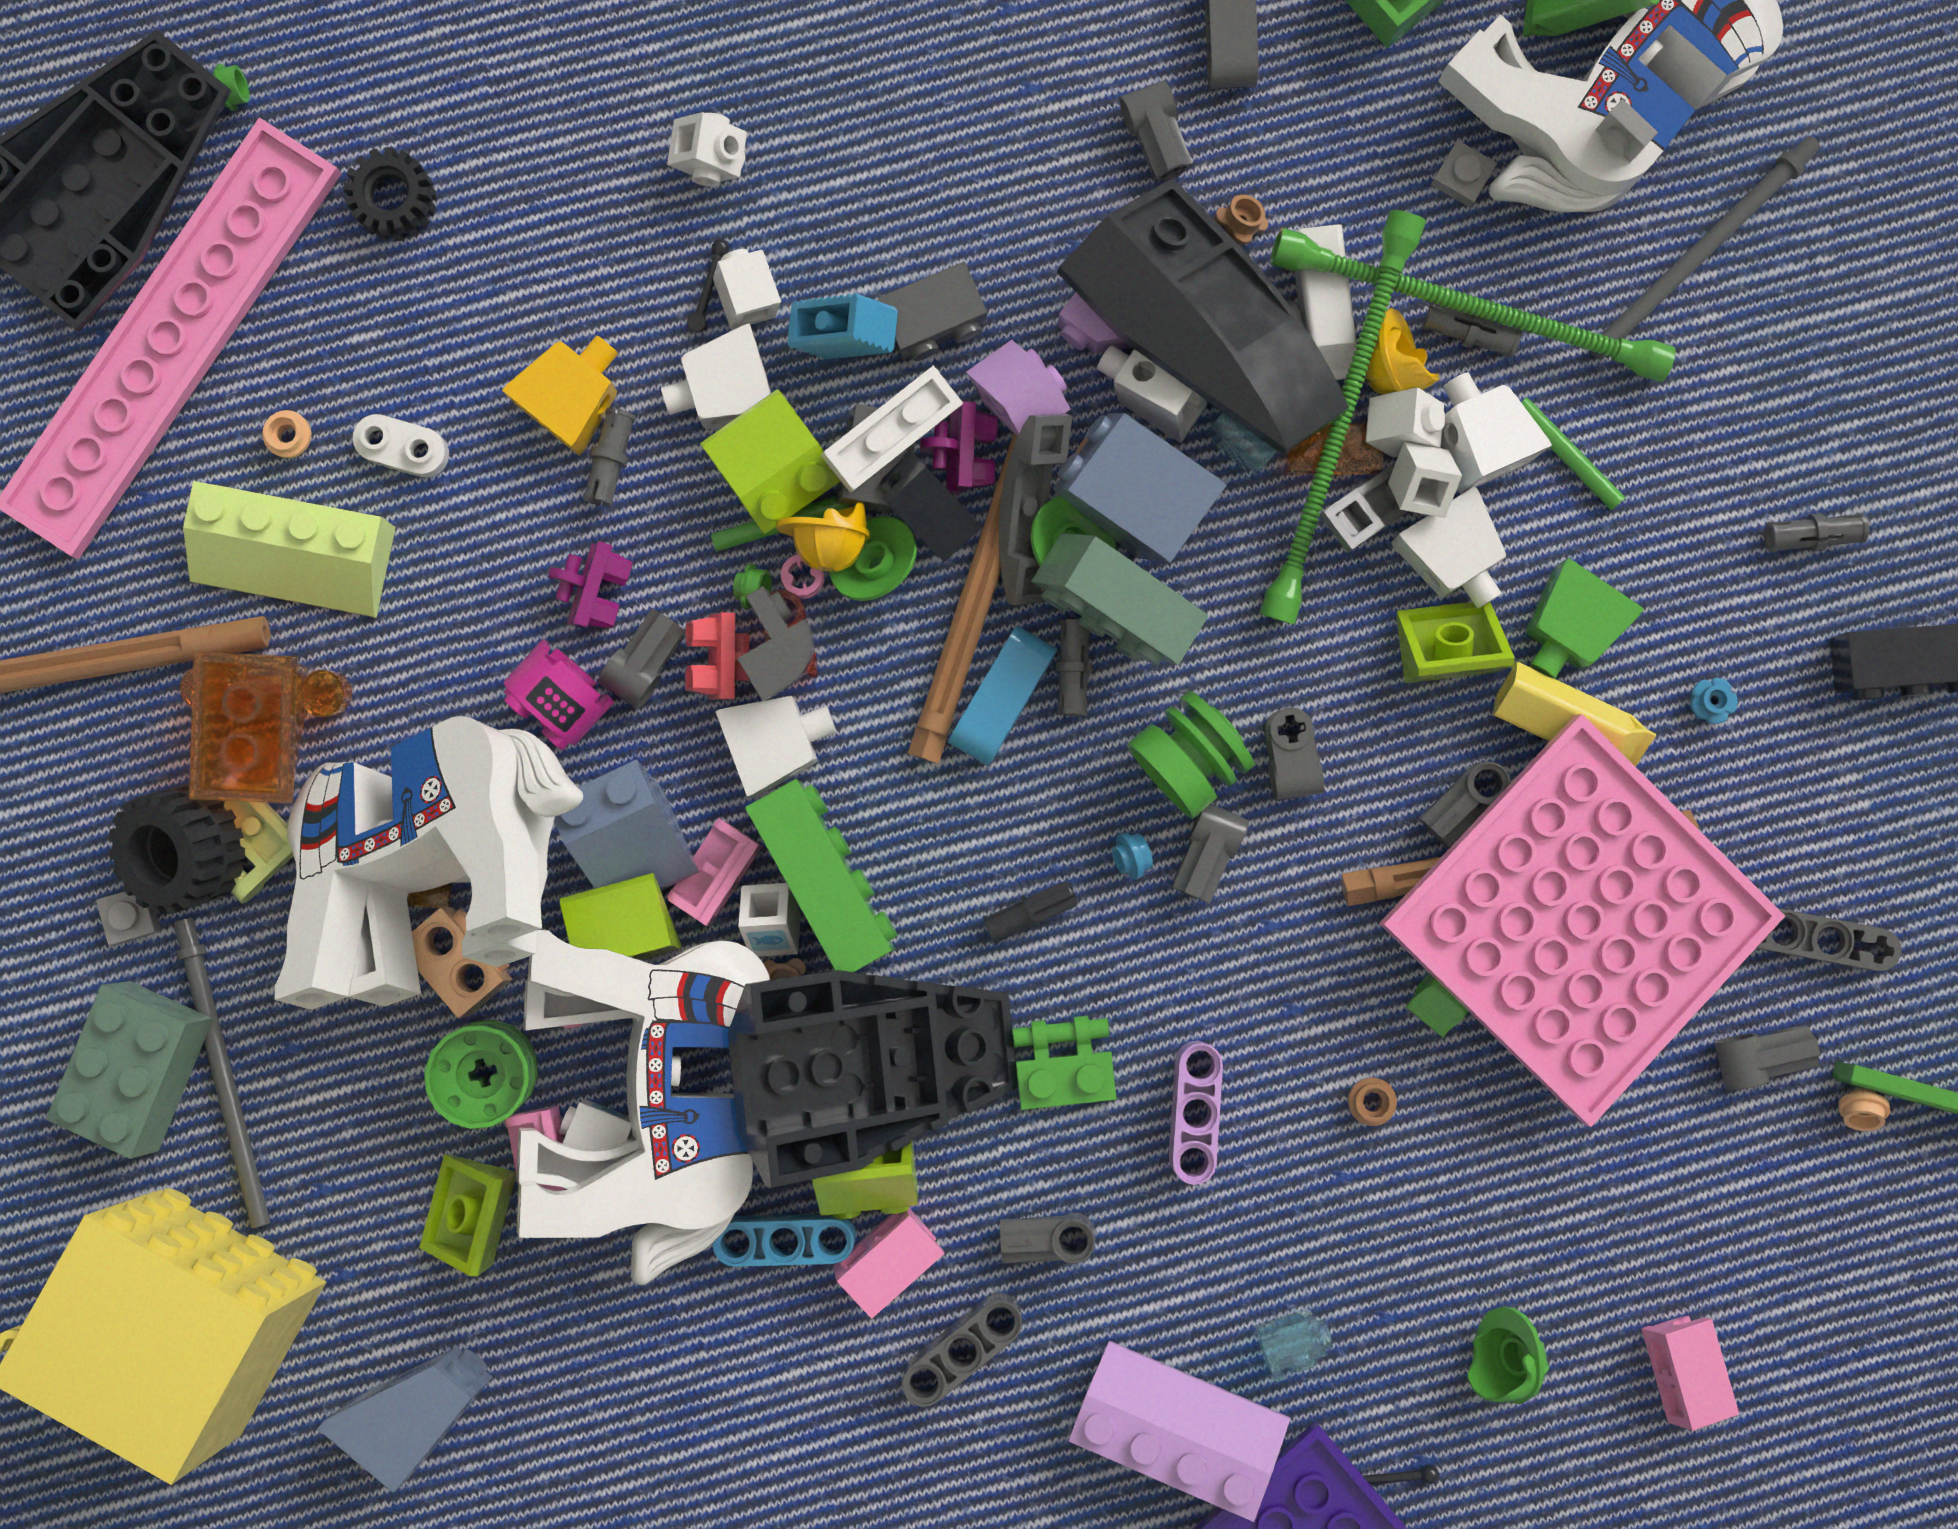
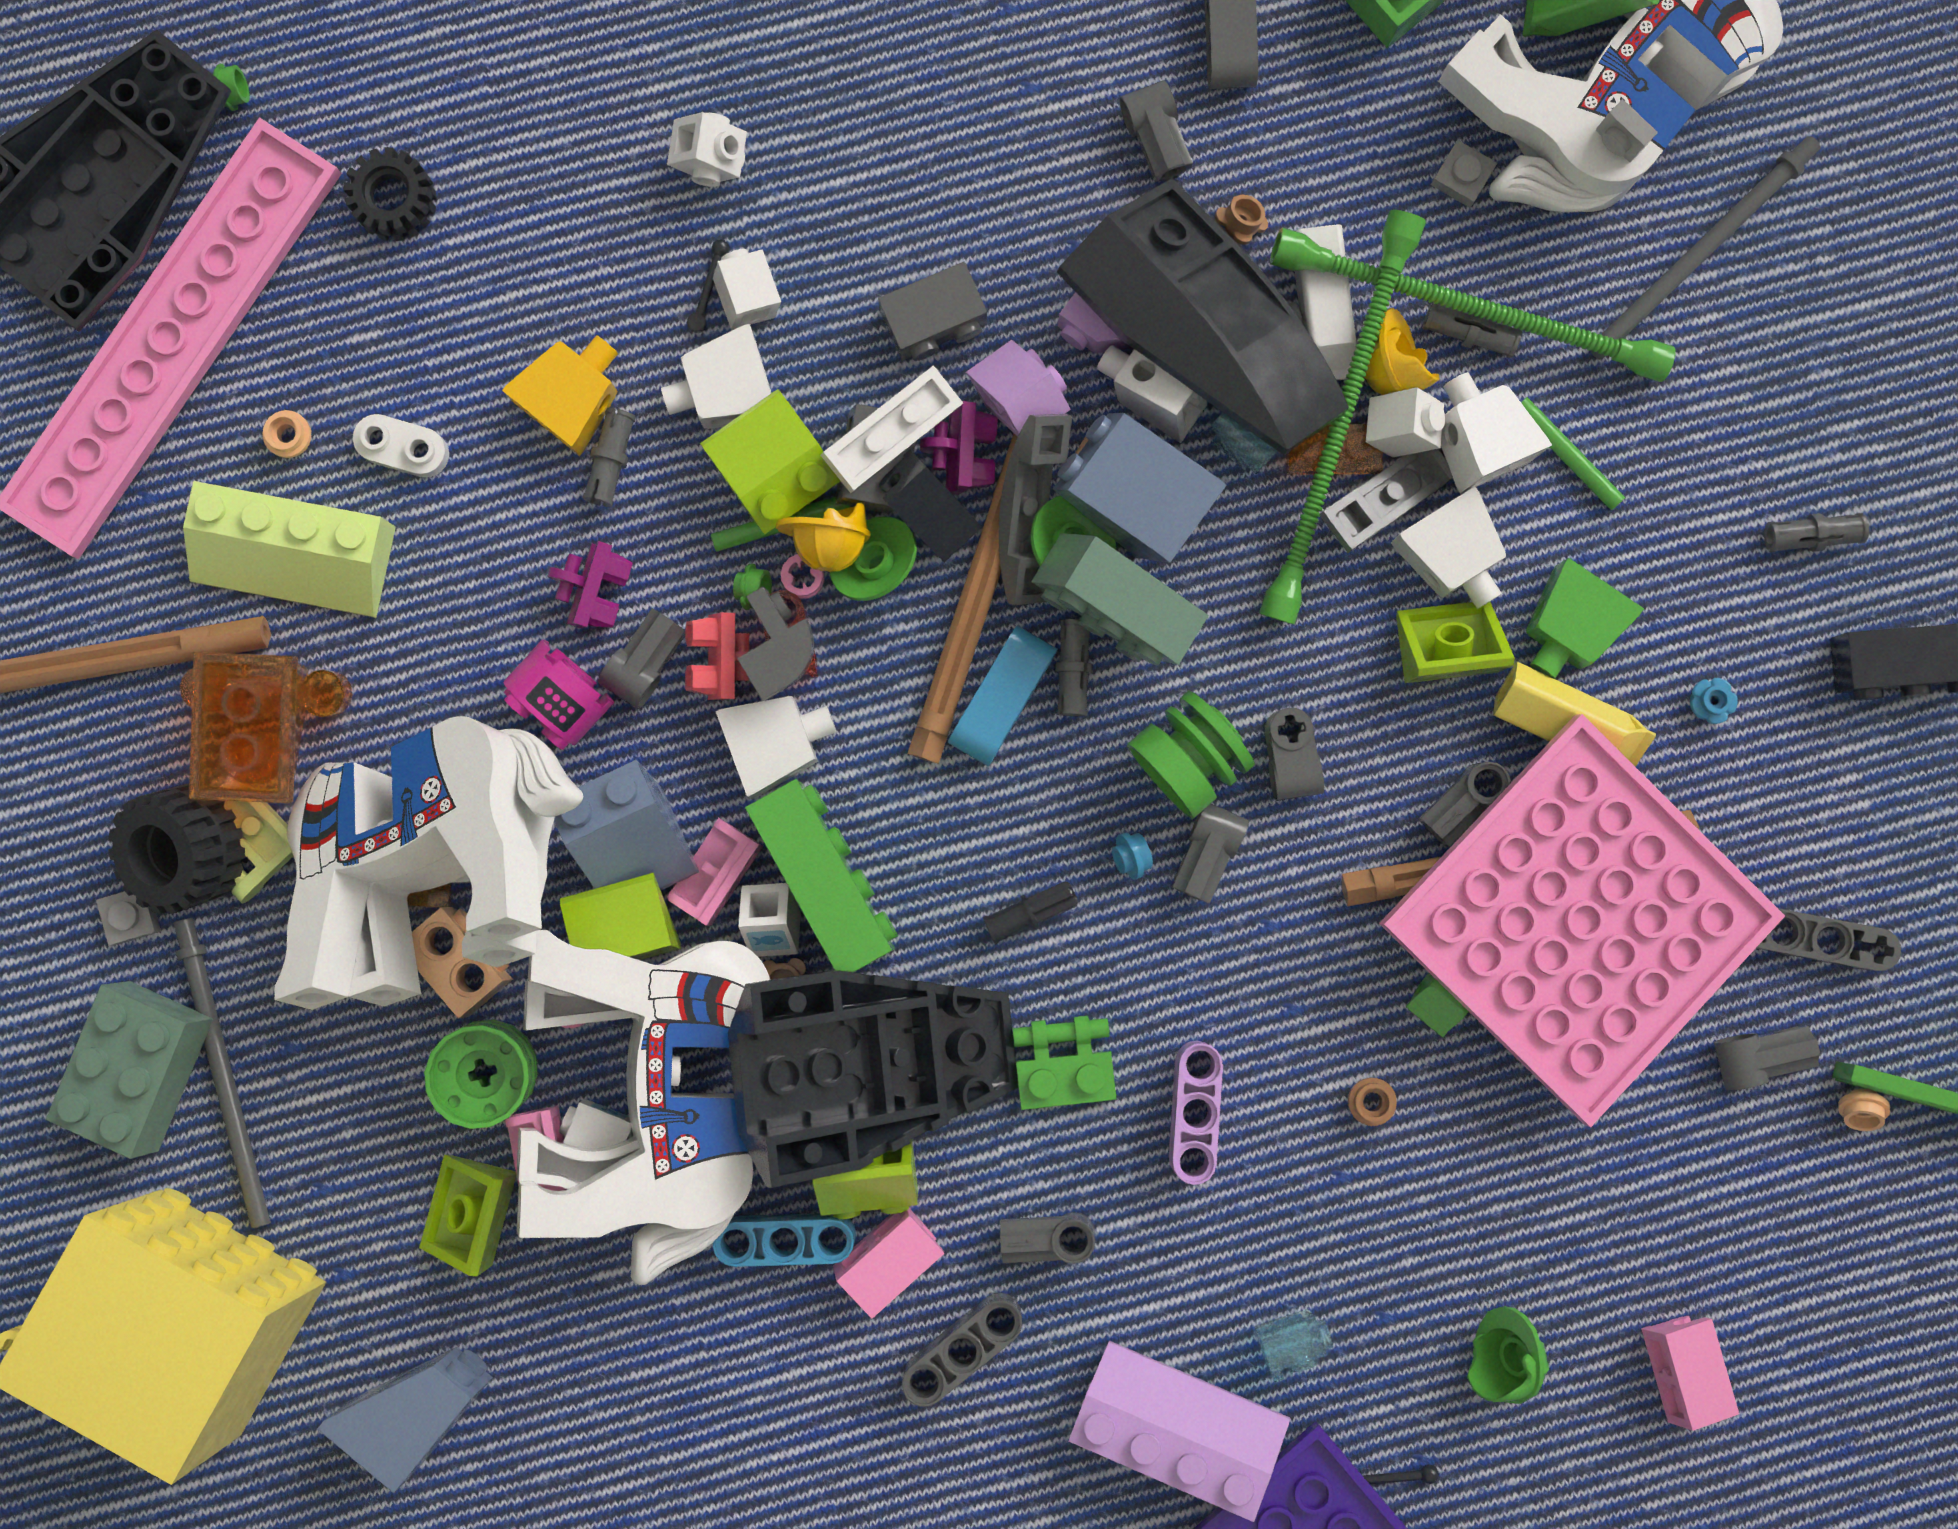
dark azure brick [787,293,898,359] -> none
white brick [1388,441,1462,518] -> none

